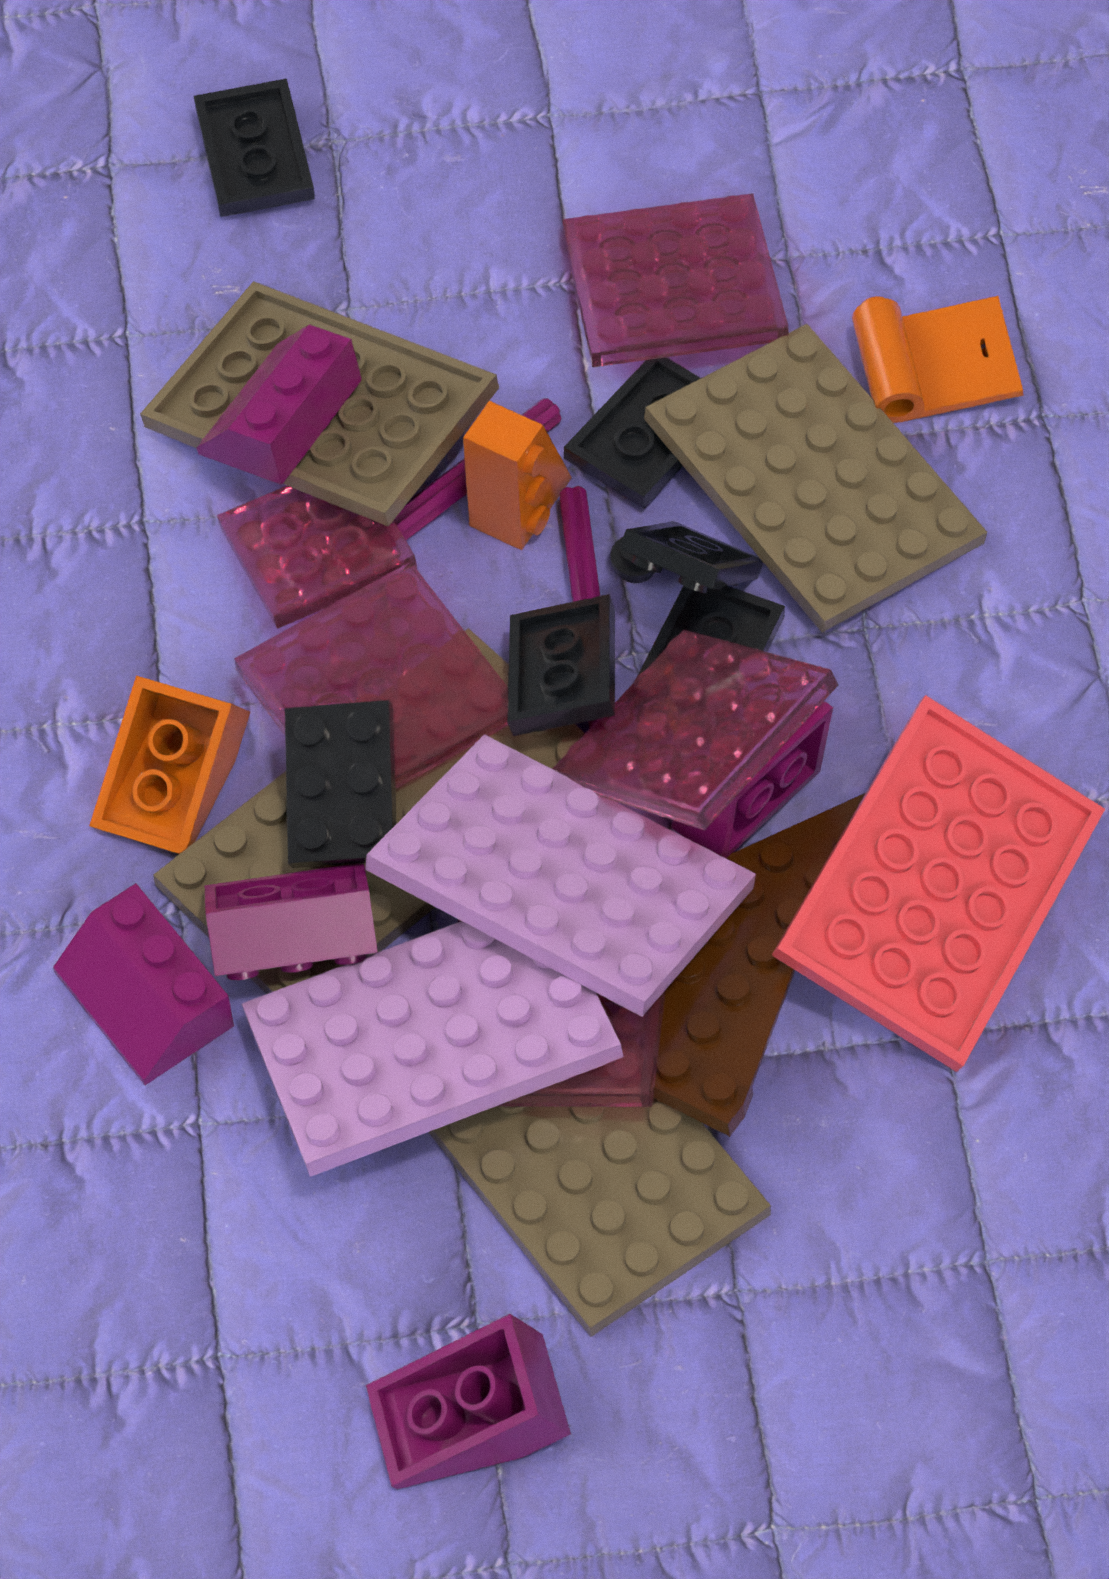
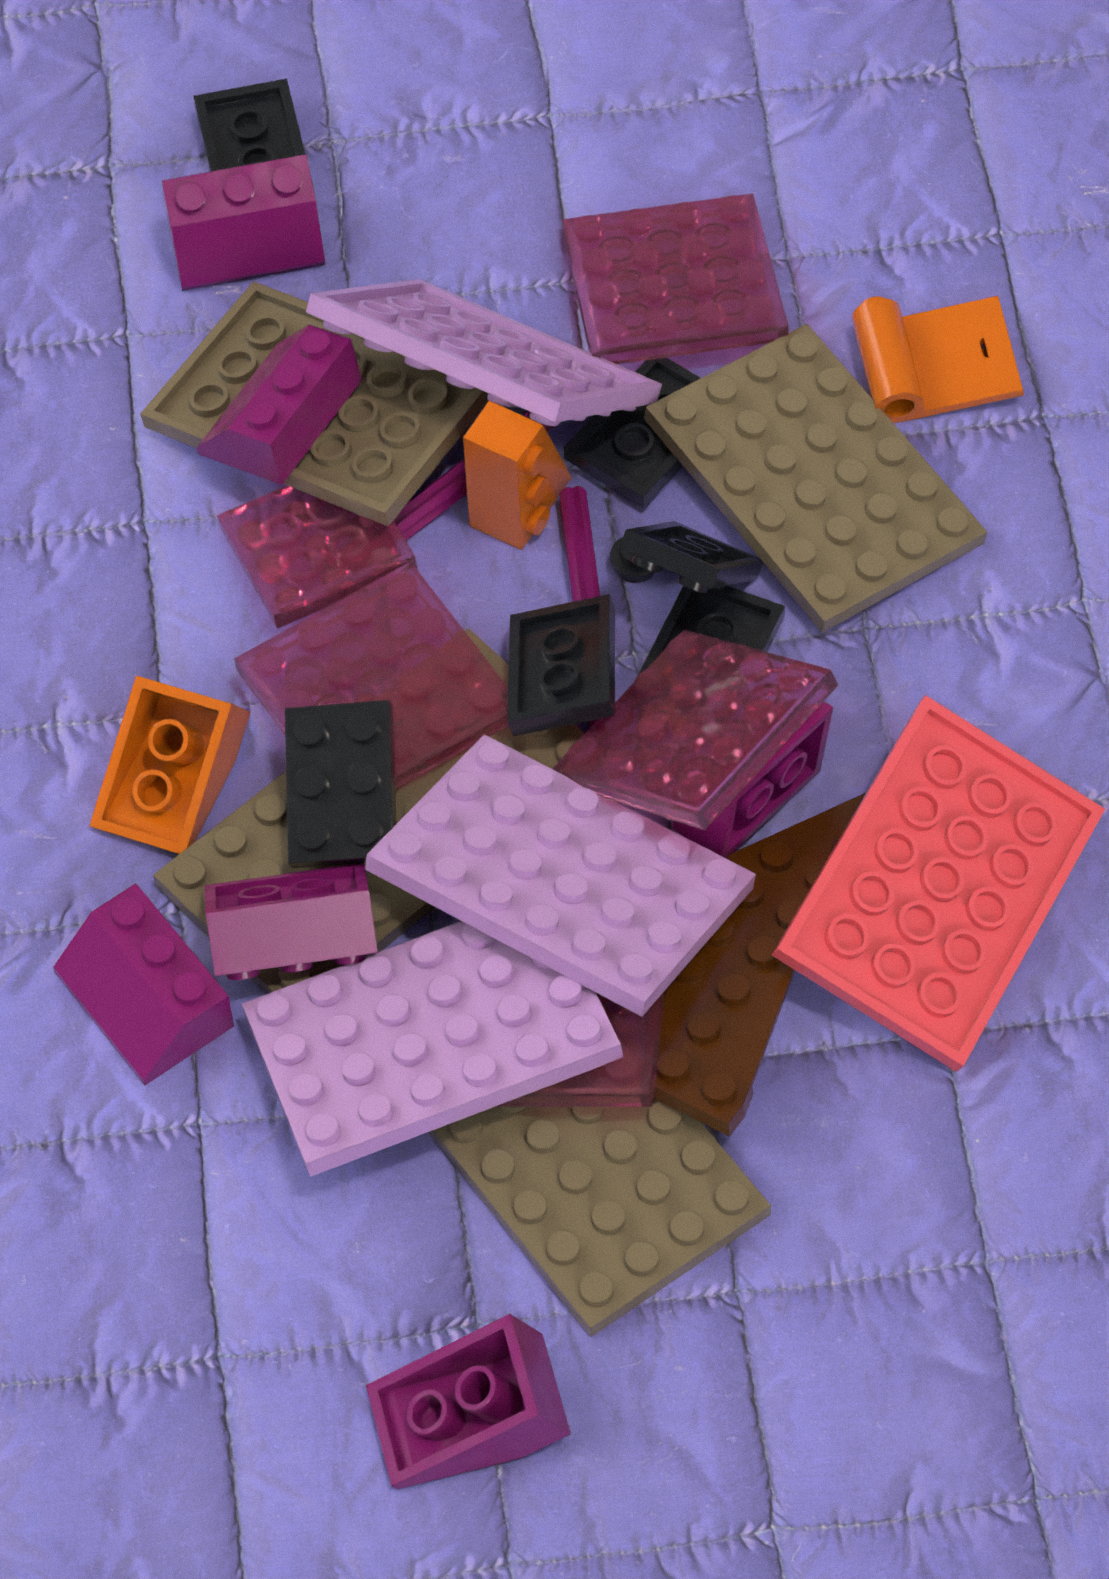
none -> magenta slope [162,154,325,291]
none -> lavender plate [306,279,662,426]

